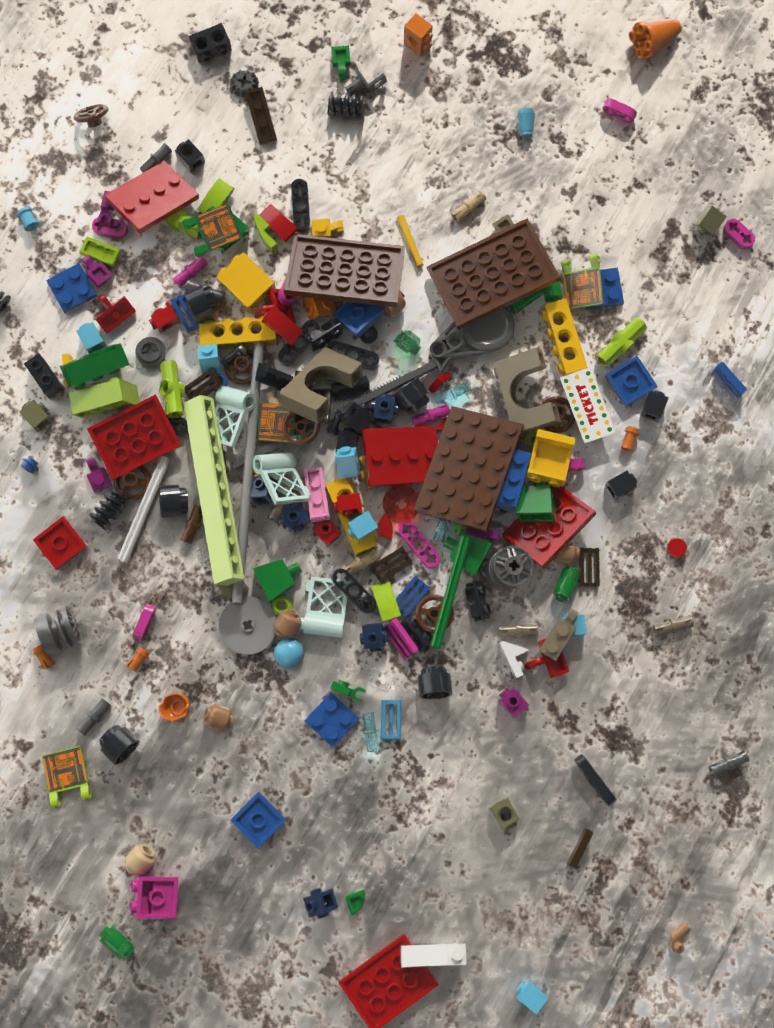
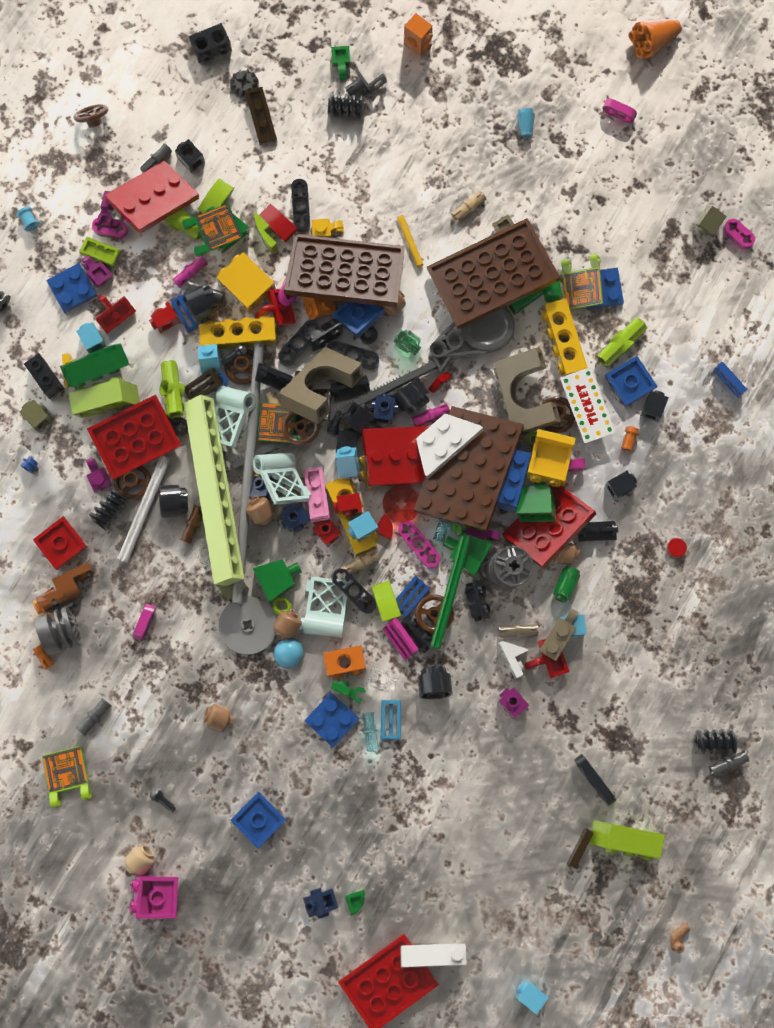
black piece [99,725,140,765] -> none
green head [99,925,135,961] -> none
orange pin [126,646,150,672] -> none
dark grey gear [135,337,166,367] -> none
orange hair [158,692,191,723] -> none
red slope [262,306,303,346] -> none
dark blue brick [360,622,389,652] -> none
dark brown tile [370,546,413,583] -> none
clear light blue axle [434,380,472,406] -> none
olive brick [489,797,519,830] -> none
dark brown tile [579,548,600,587] -> none
dark tan pin [653,615,694,637] -> none
none -> dark orange plate [32,563,94,615]
none -> black piece [150,788,176,812]
none -> medium nougat head [246,496,275,525]
none -> orange brick [323,645,366,680]
none -> white wing [416,414,484,479]
none -> black hinge [578,521,618,542]
none -> lime wedge [590,820,665,861]
none -> black piece [694,729,737,754]

